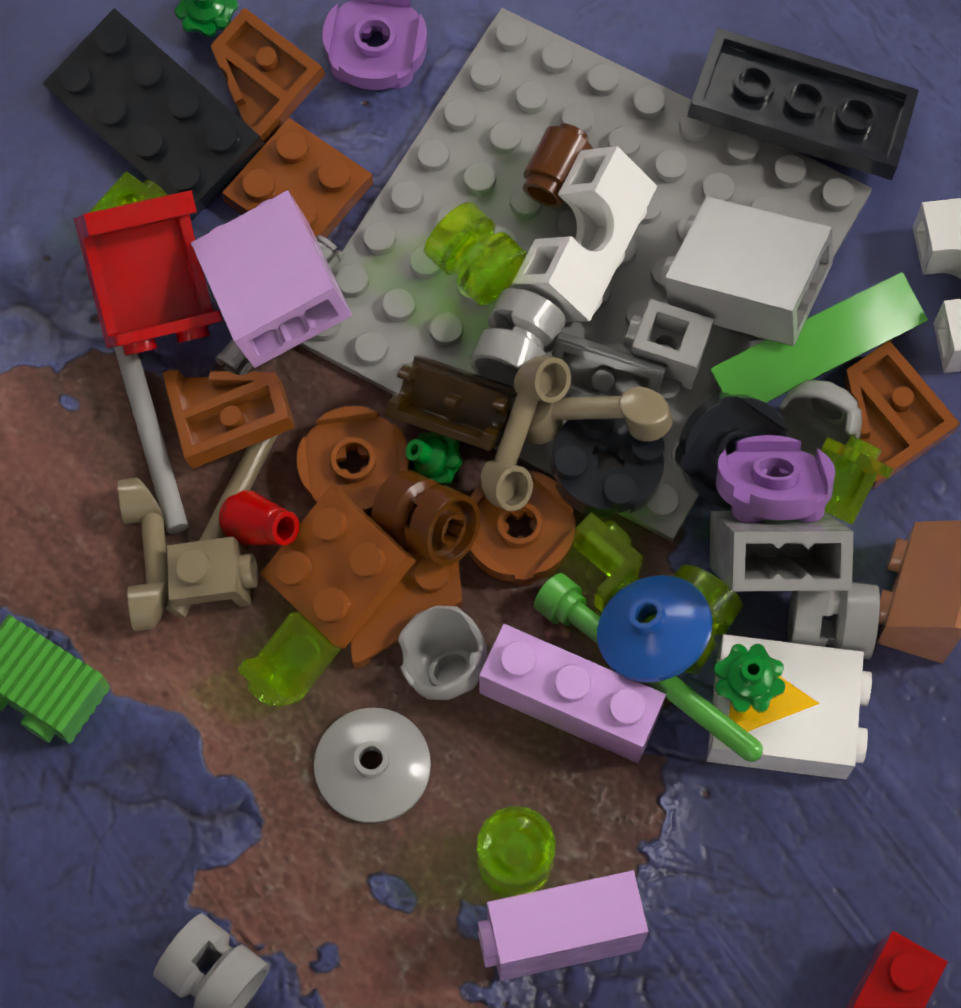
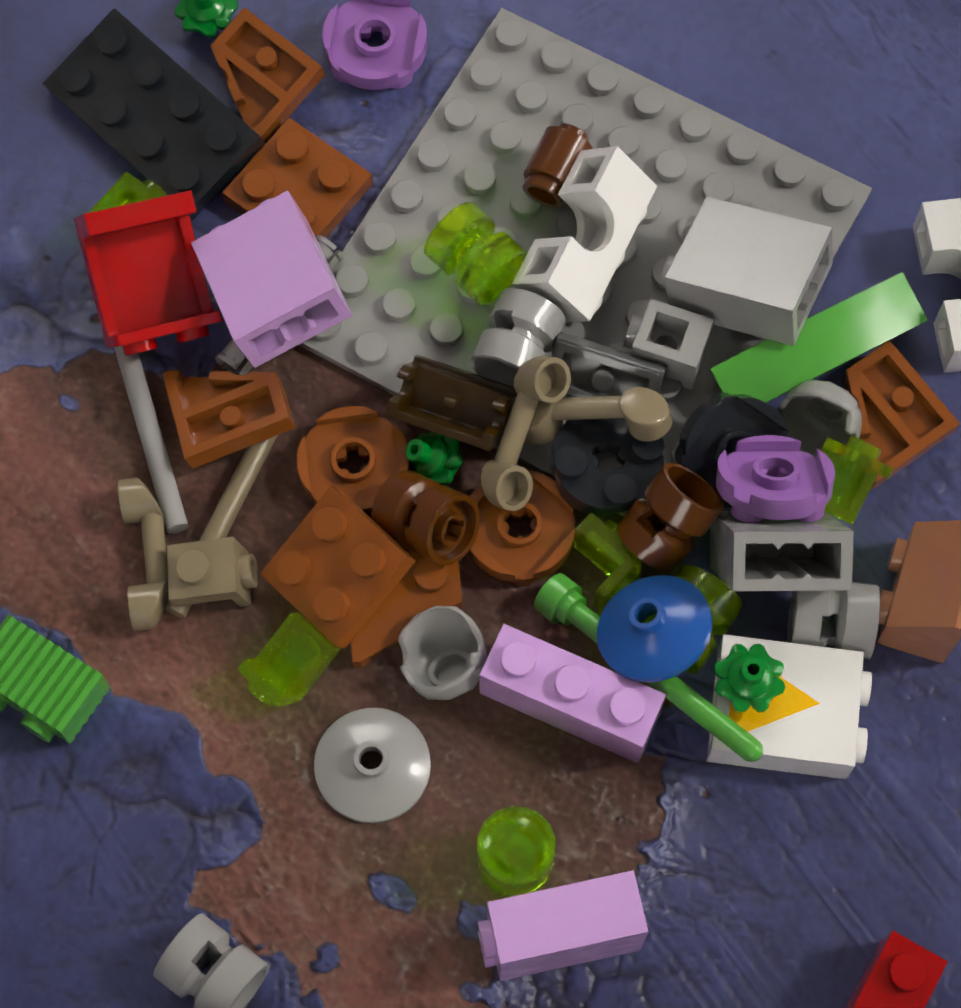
red cone [219,490,299,546] -> none
black plate [687,28,919,180] -> none
none -> reddish brown wheel [617,462,724,572]

